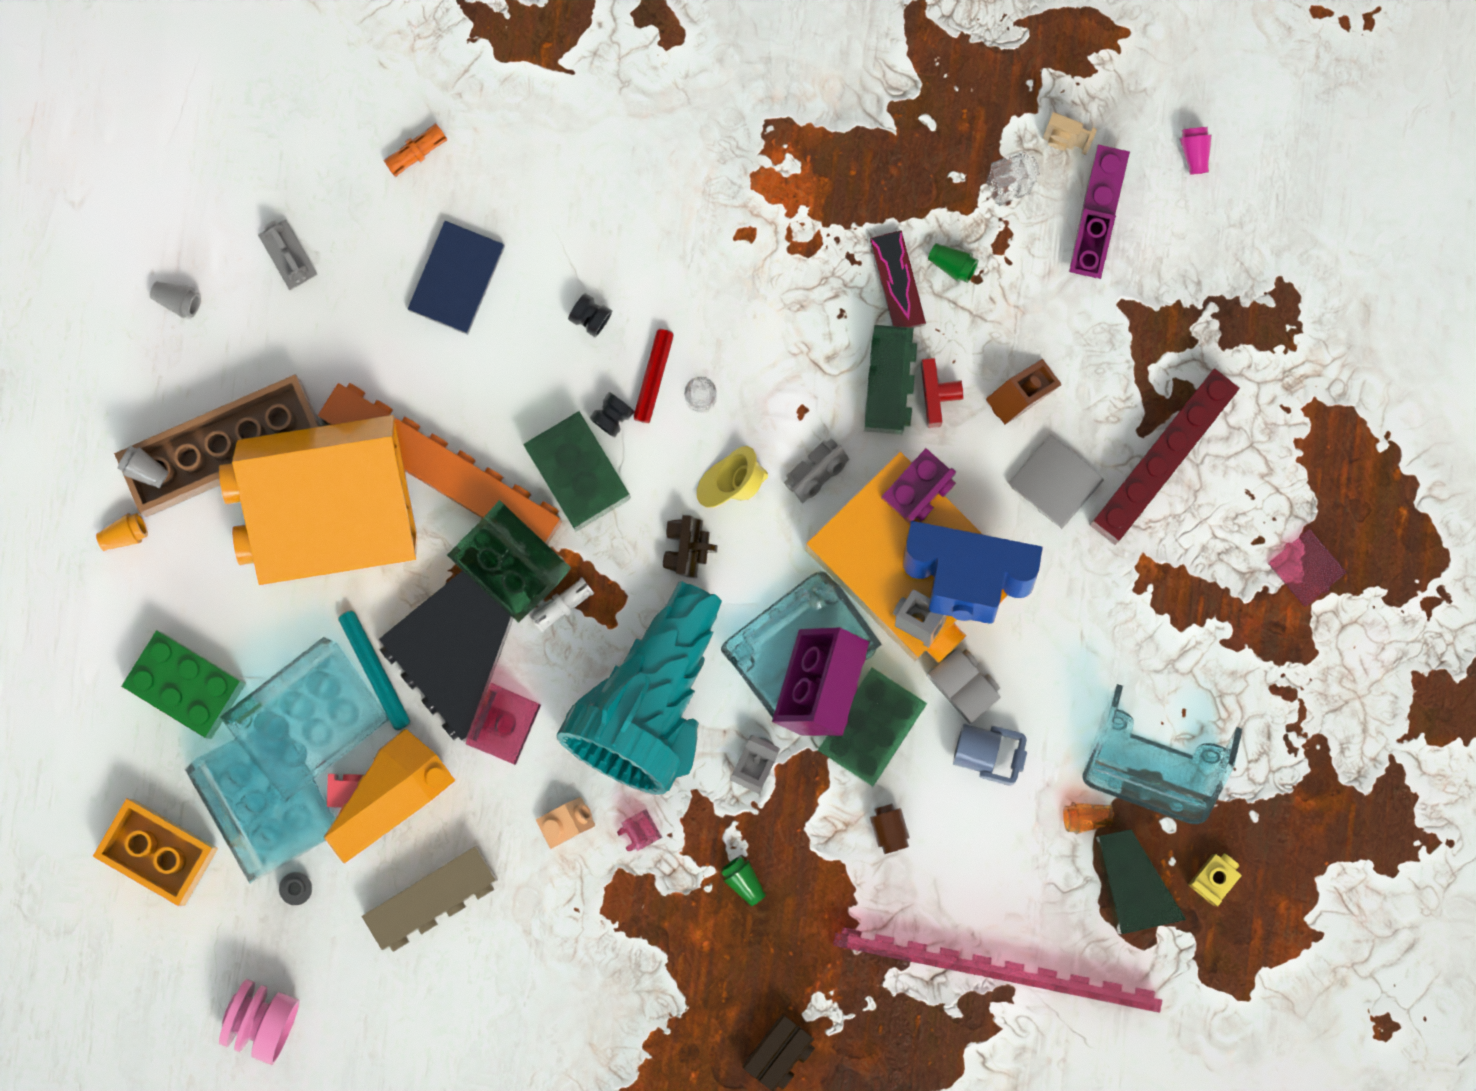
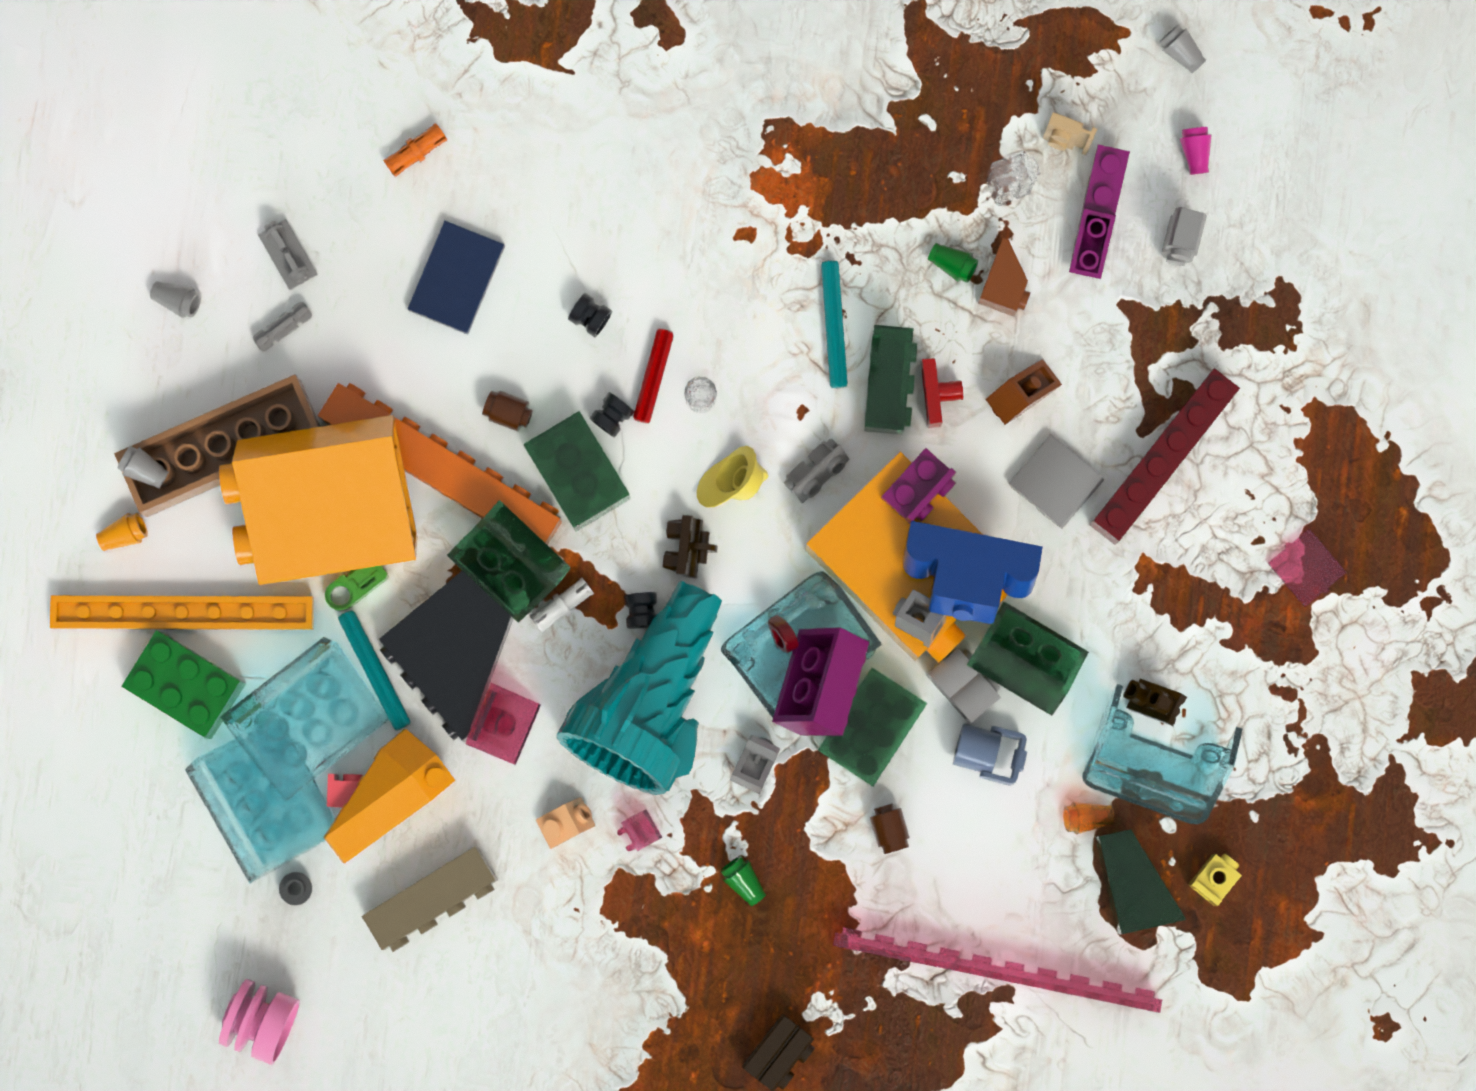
light orange brick [93,798,218,906] -> none
tile [870,230,926,333] -> none
none -> light orange plate [50,595,314,630]
none -> light grey axle [253,302,312,351]
none -> bright green piece [325,566,389,611]
none -> reddish brown brick [482,391,533,432]
none -> black wheel [624,592,657,629]
none -> dark red tile [767,615,799,653]
none -> teal axle [821,260,848,389]
none -> clear green brick [967,601,1089,716]
none -> dark orange slope [978,238,1031,317]
none -> dark brown hips [1123,678,1187,726]
none -> light grey cone [1159,24,1206,73]
none -> light grey brick [1161,207,1207,266]

